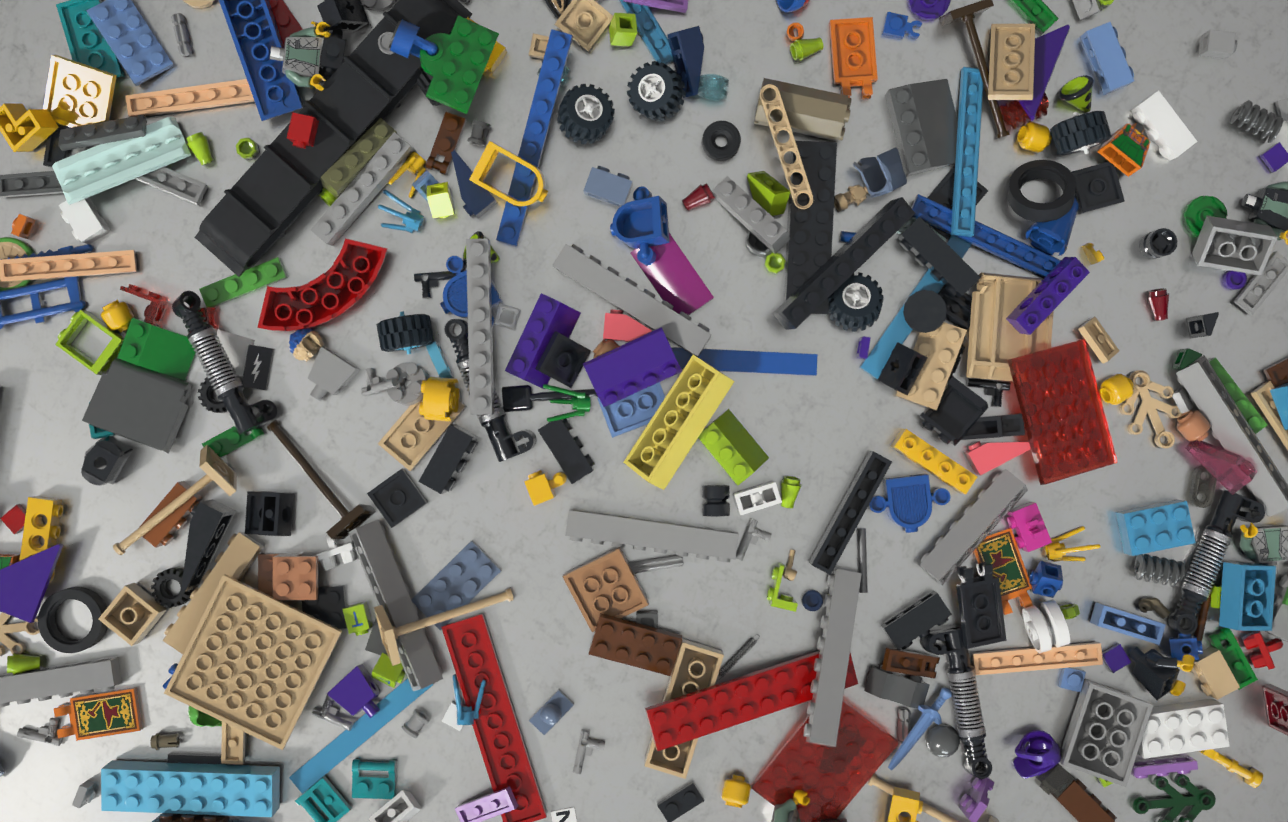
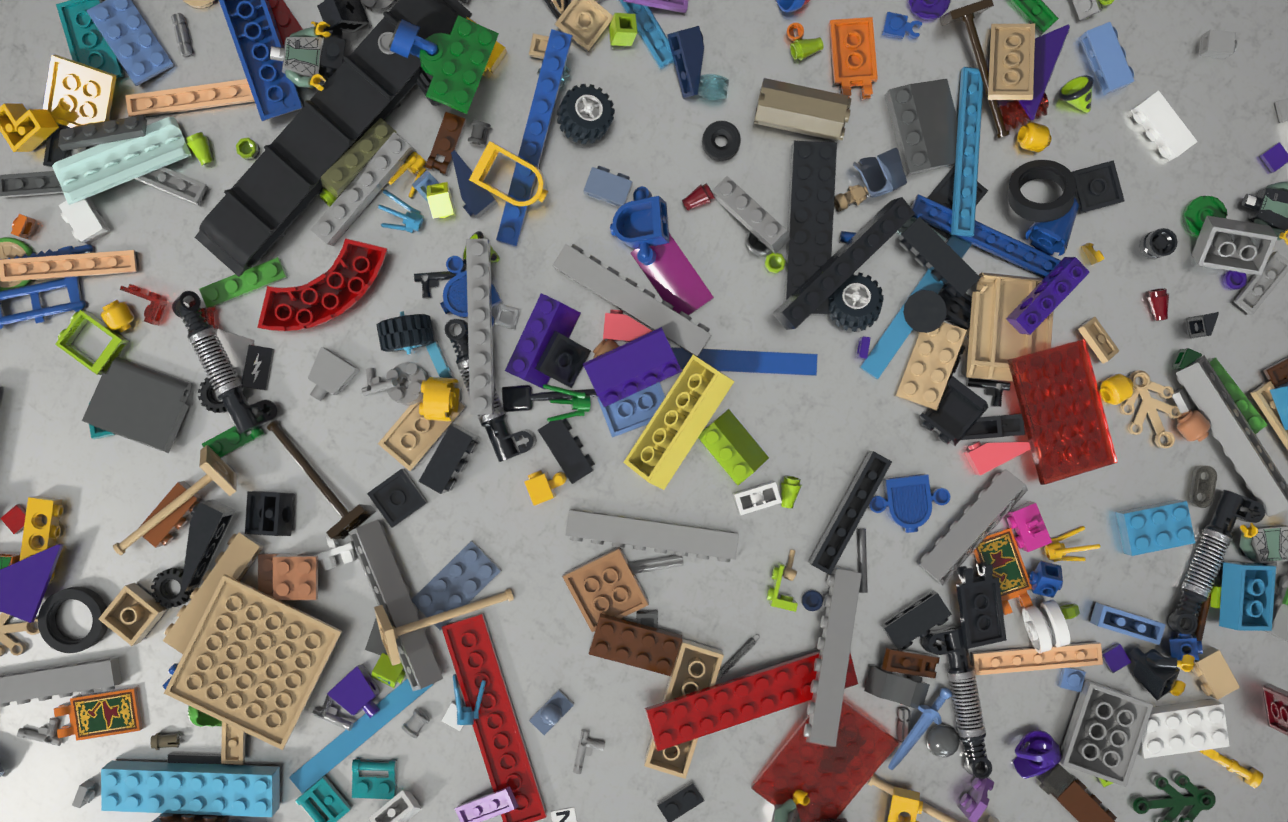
lime cone [7,653,40,675] -> none
black piece [81,436,133,486] -> none
green slope [117,318,197,381] -> none
red brick [287,112,319,149] -> none
tan piece [289,328,324,362] -> none
black plate [302,585,347,629] -> none
lime brick [342,601,373,636] -> none
black wheel [627,61,686,121] -> none
black wheel [702,485,730,517] -> none
yellow head [721,775,751,808] -> none
light grey hose [736,518,771,561] -> none
lime slope [747,171,790,217] -> none
tan beam [759,84,813,209] -> none
black brick [878,342,928,395] -> none
yellow brick [890,429,977,495] -> none
black wheel [1050,111,1112,155] -> none
torso [1097,123,1150,177] -> none
medium lavender plate [1131,756,1198,779] -> none
dark grey piece [1134,554,1185,587] -> none
dark tan arm [1138,598,1170,619] -> none
clear pink slope [1185,440,1257,495] -> none
green plate [1207,627,1258,690] -> none
dark grey piece [1230,100,1283,143] -> none
red hips [1242,631,1283,670] -> none

